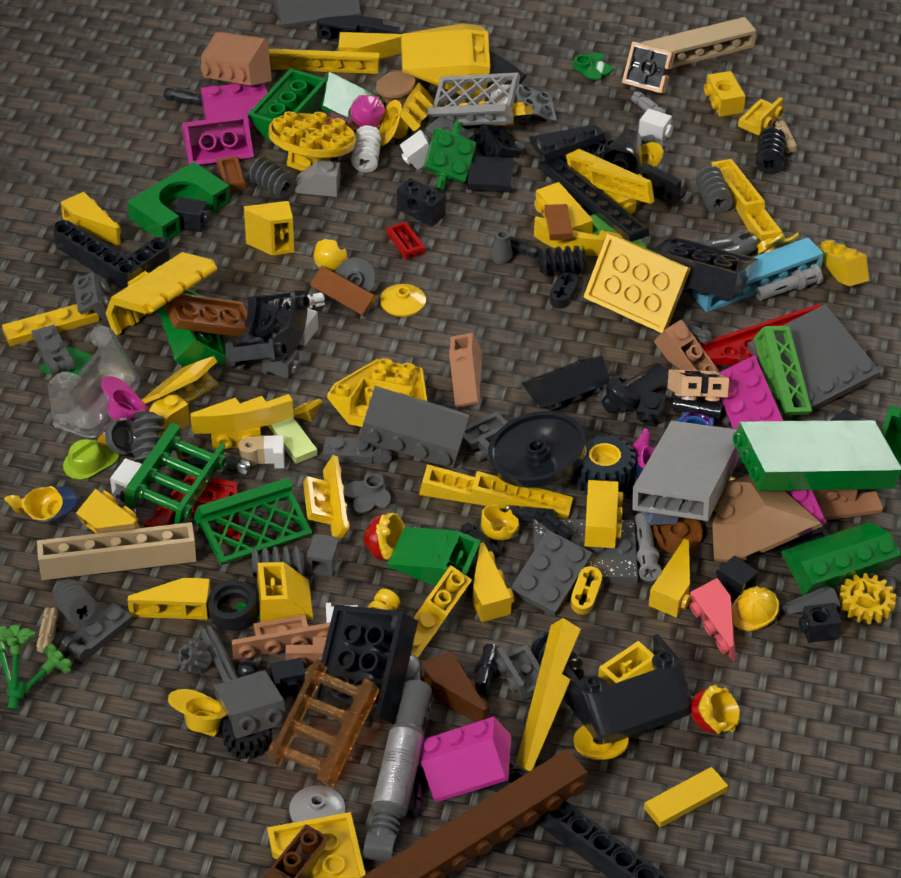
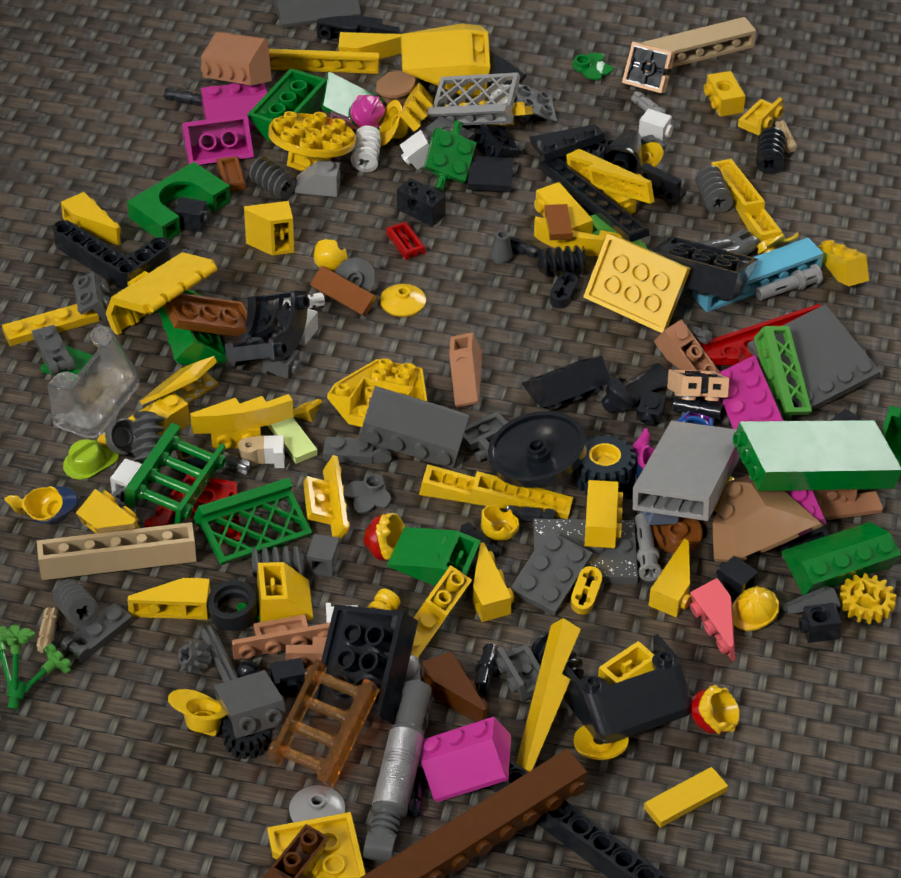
dark pink piece [101,376,149,421] -> none
black axle [534,507,574,541] -> none

